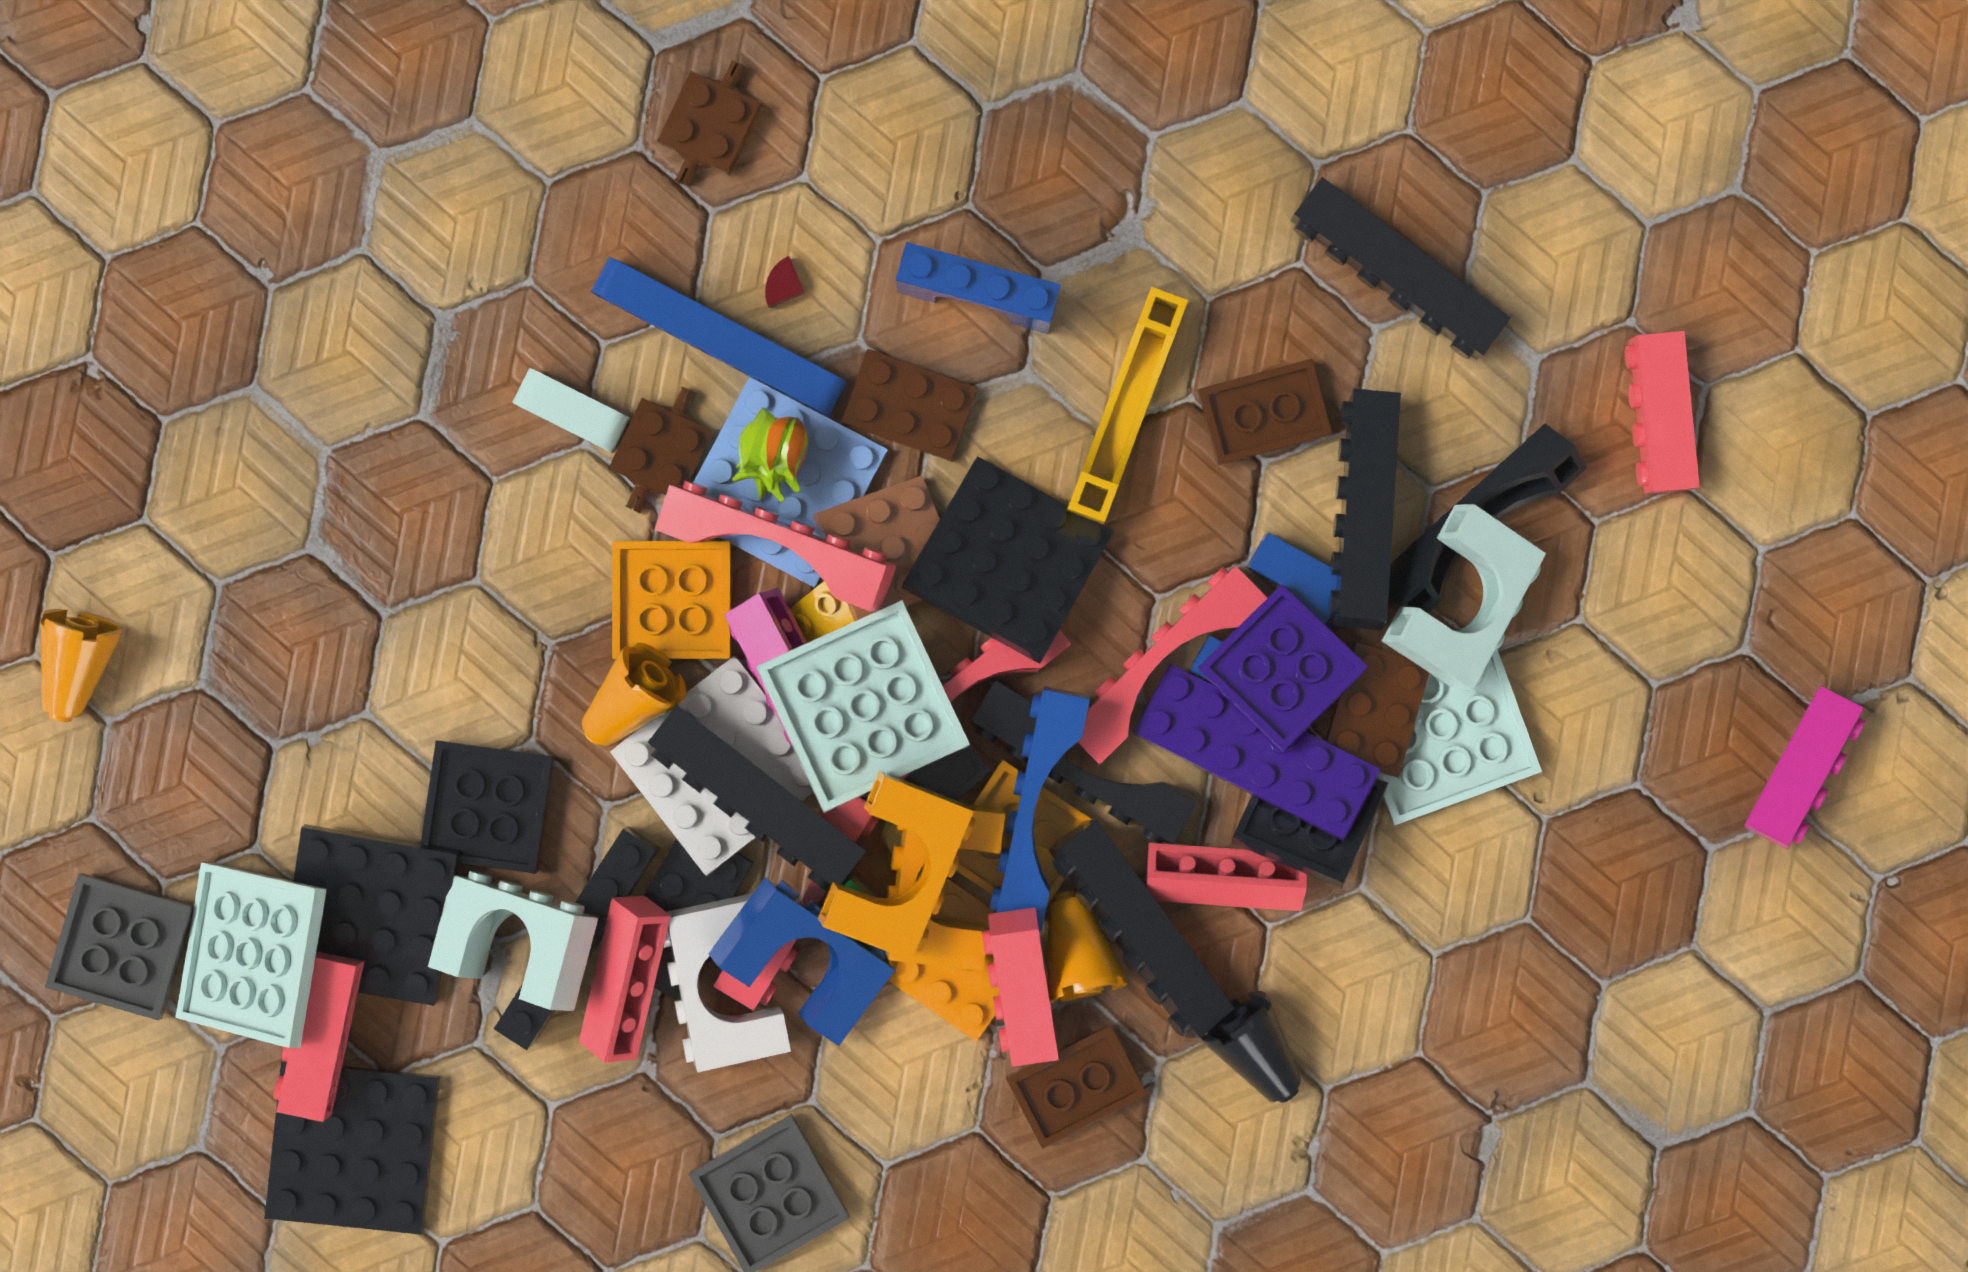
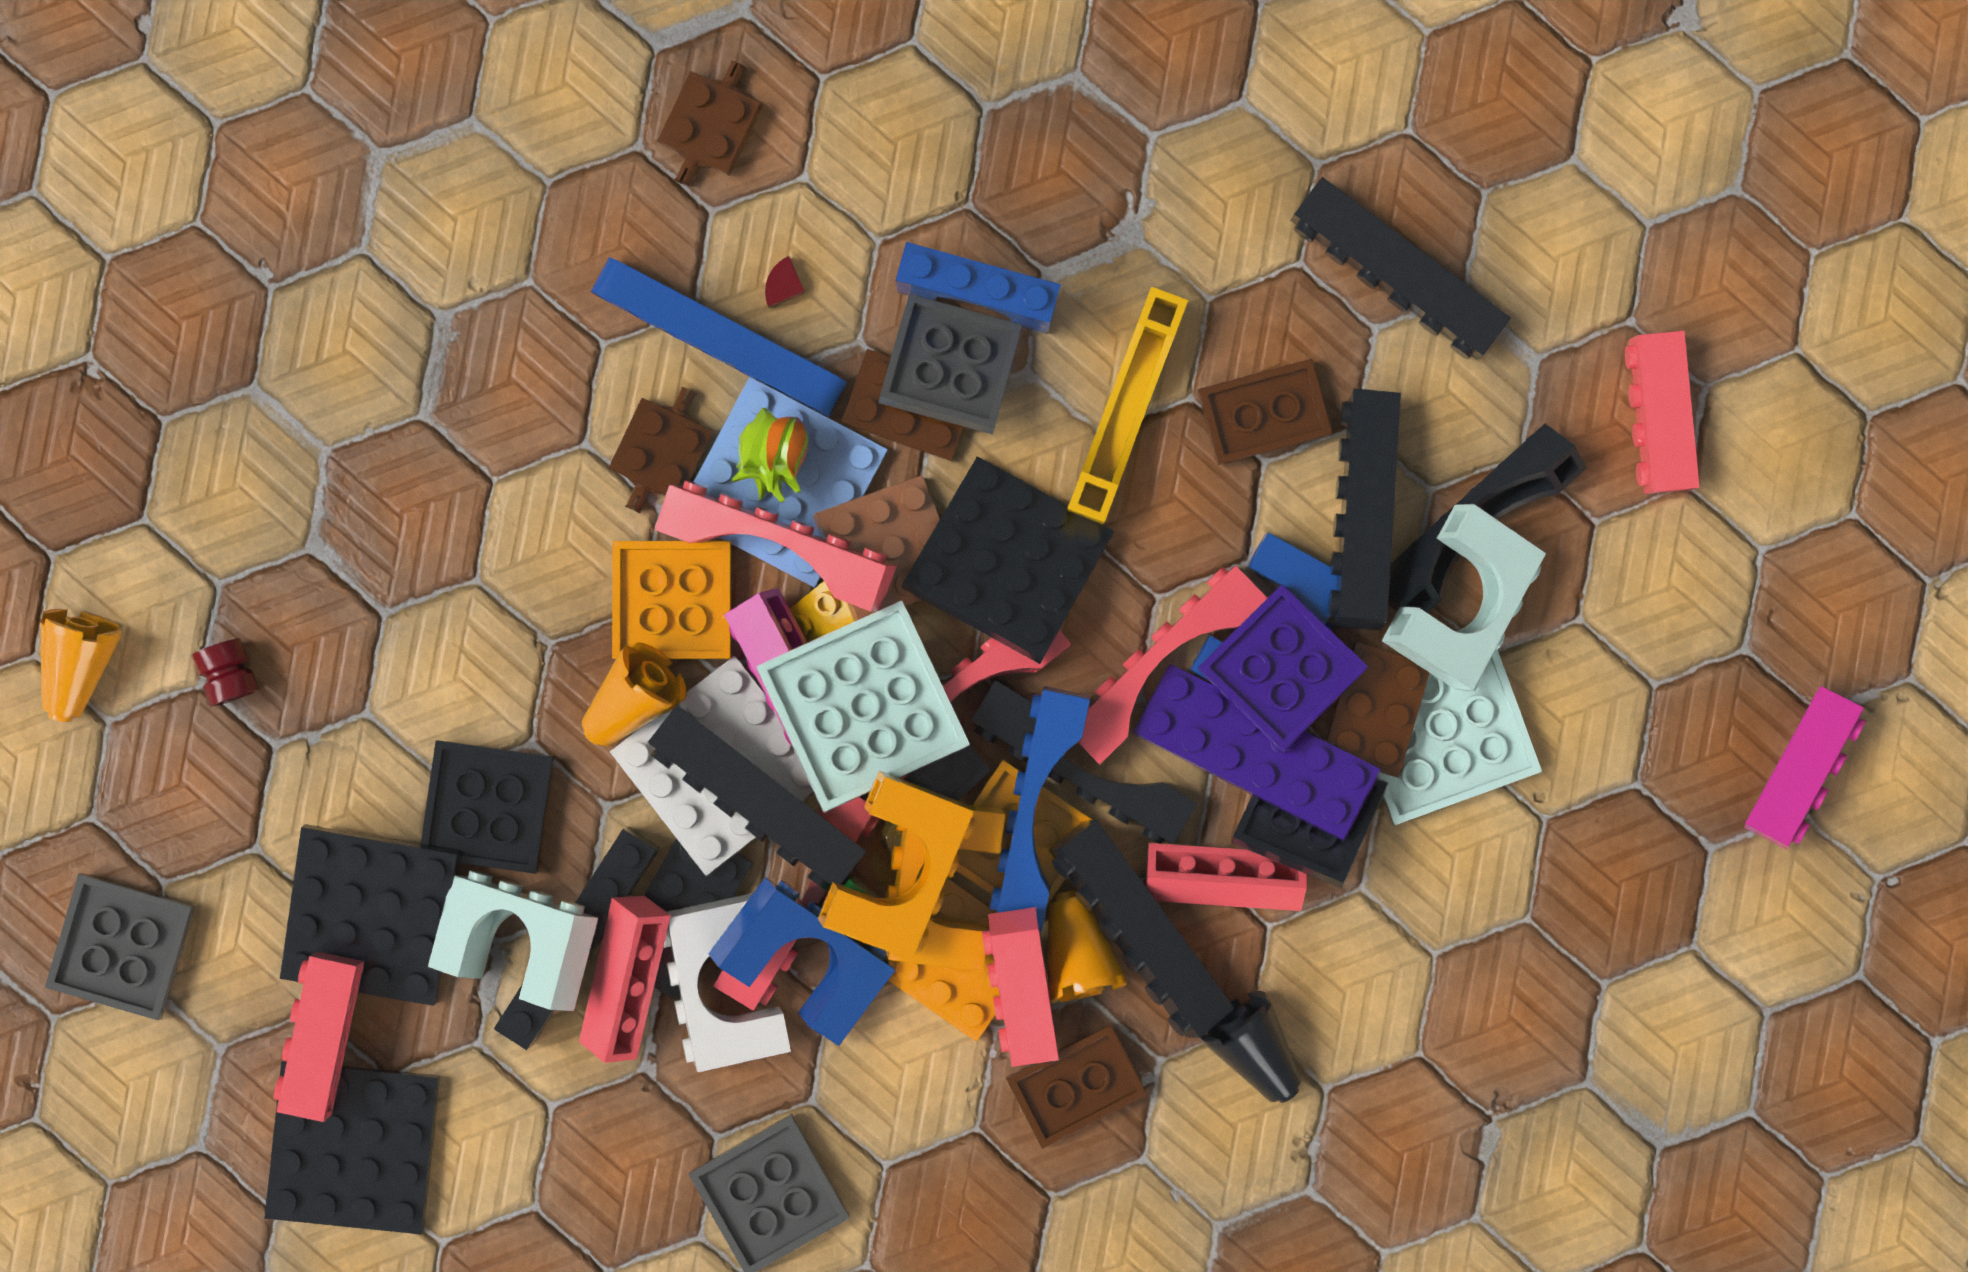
light aqua plate [176,862,326,1048] -> none
light aqua beam [512,368,631,453] -> none
none -> dark red wheel [191,638,260,707]
none -> dark grey plate [878,294,1022,435]

